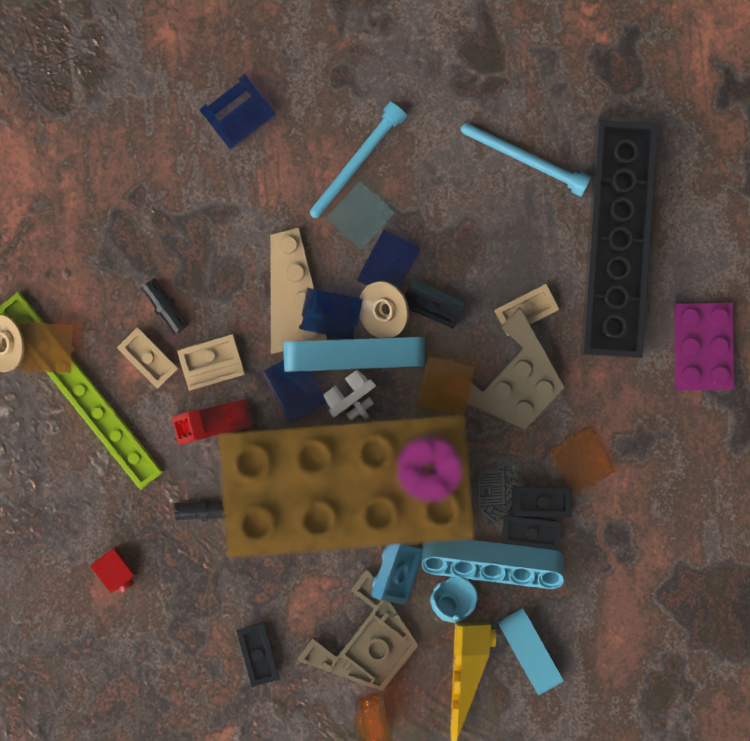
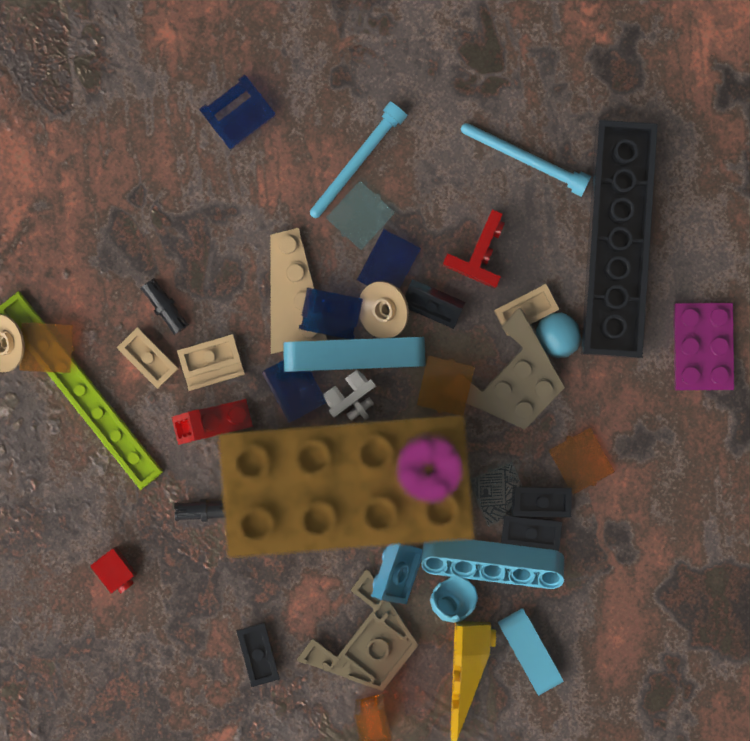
none -> red bracket [442,209,505,289]
none -> medium azure hair [536,313,582,358]

